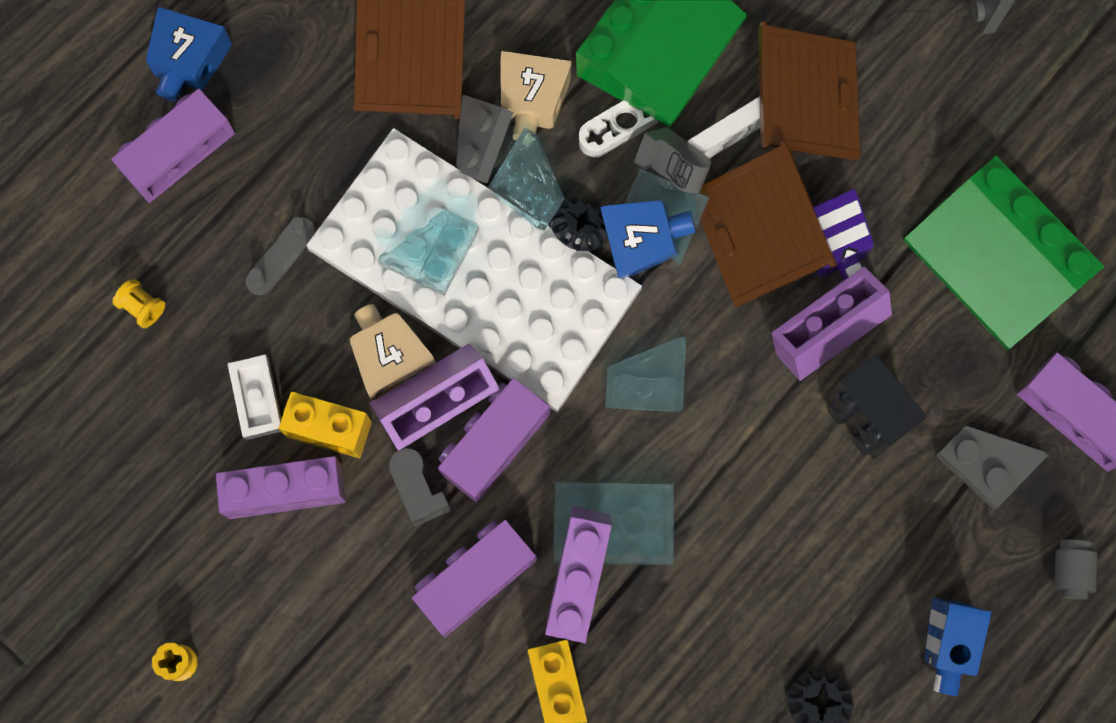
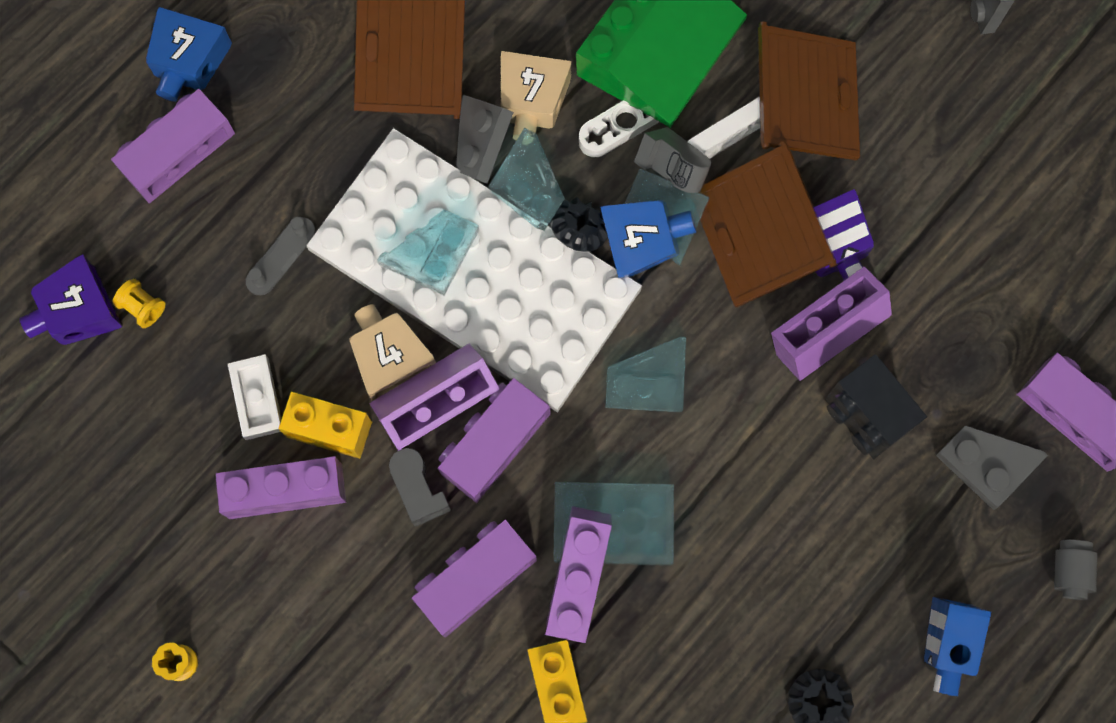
slope [903,156,1104,351] -> none
none -> dark purple torso [19,254,123,345]

